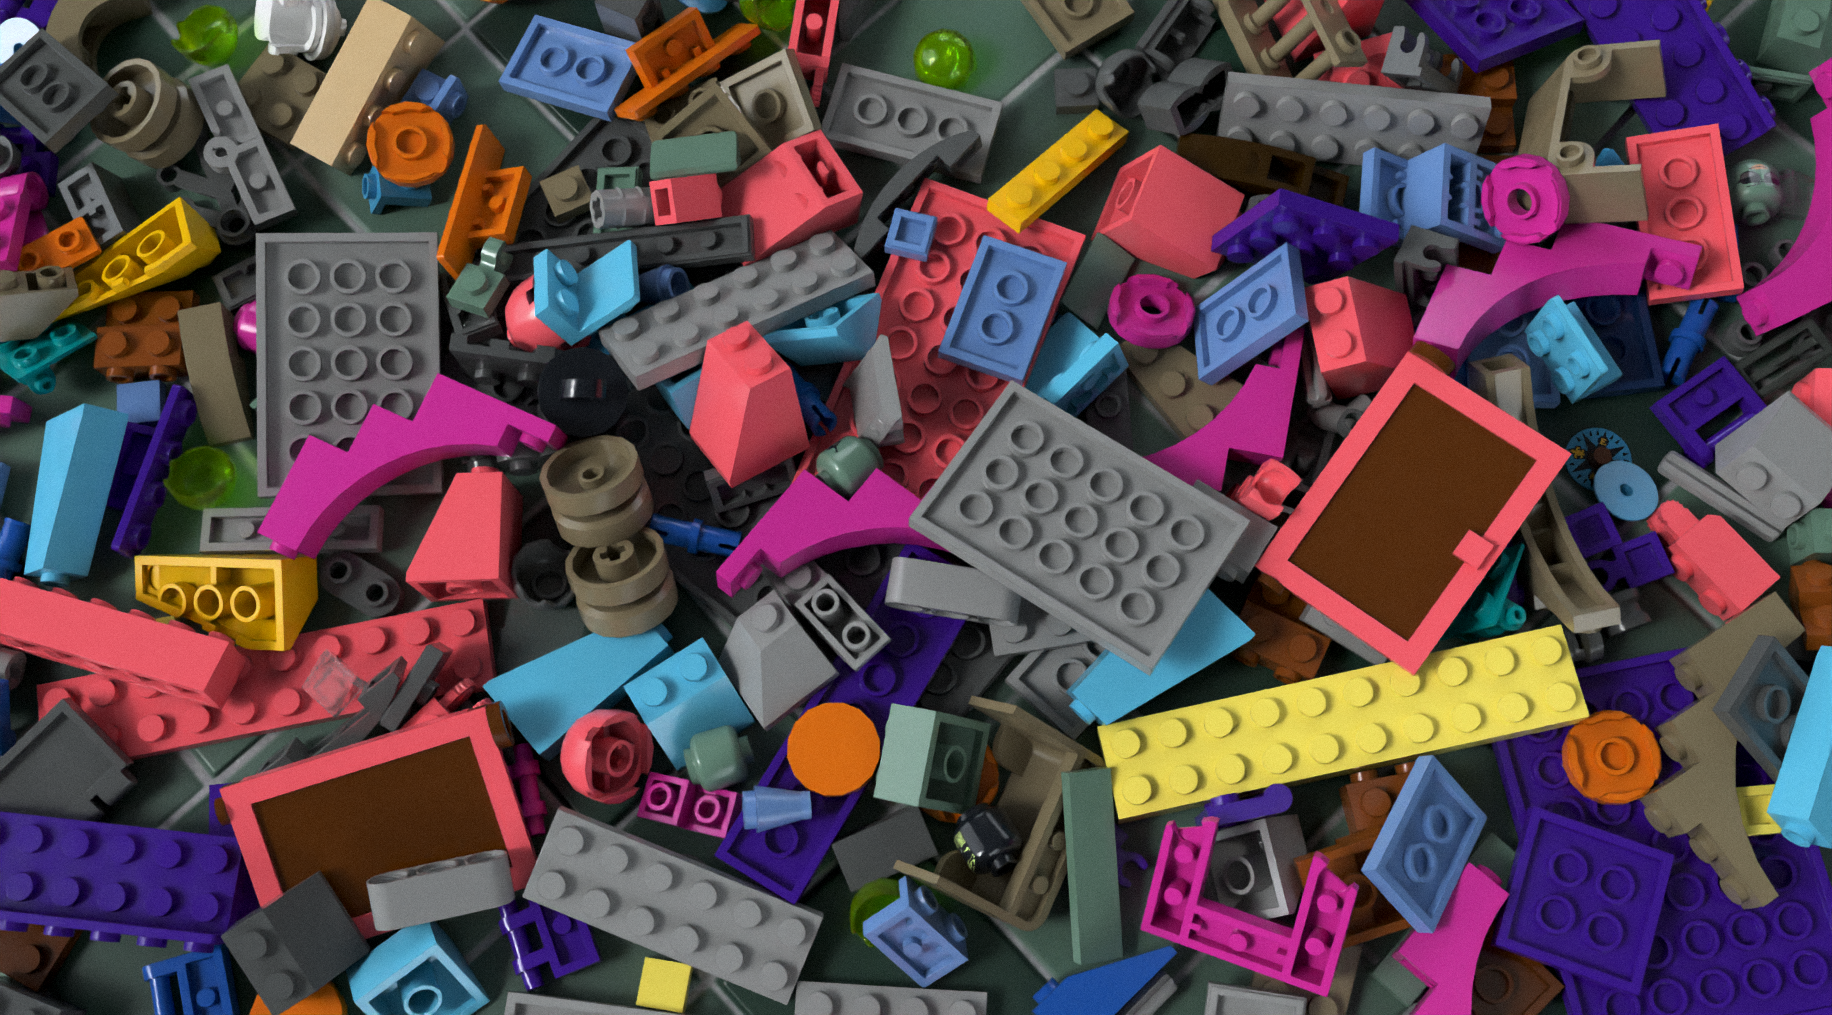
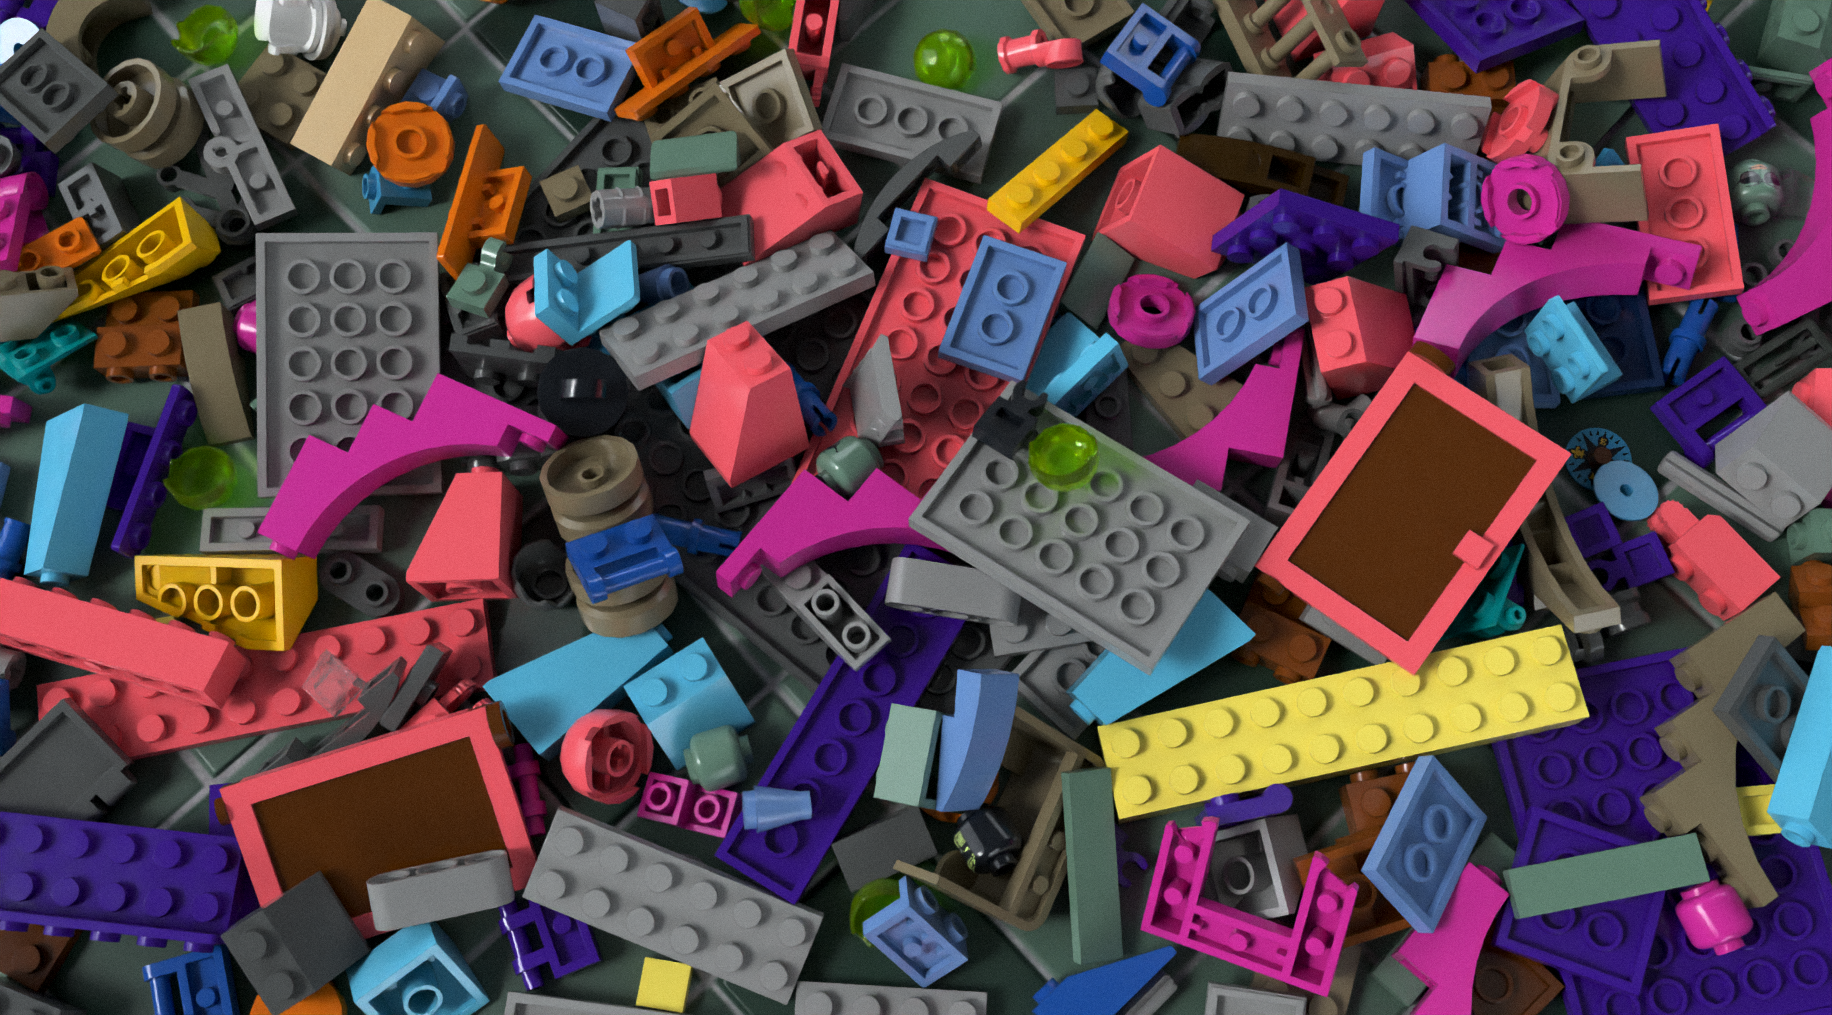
medium blue tile [117,379,166,427] -> none
light grey slope [718,589,840,731] -> none
medium azure slope [763,293,882,366] -> none
orange tile [787,703,881,797] -> none
coral plate [1226,458,1302,521] -> none
dark grey hinge [1381,26,1463,94] -> none
orange tile [1562,710,1662,805] -> none
none -> blue plate [565,514,684,604]
none -> medium blue slope [936,669,1020,812]
none -> black plate [972,380,1048,459]
none -> coral connector [997,29,1083,75]
none -> clear neon green hair [1028,423,1100,493]
none -> blue plate [1100,3,1201,107]
none -> coral plate [1481,79,1559,164]
none -> sand green tile [1502,833,1710,920]
none -> dark pink head [1675,878,1753,956]

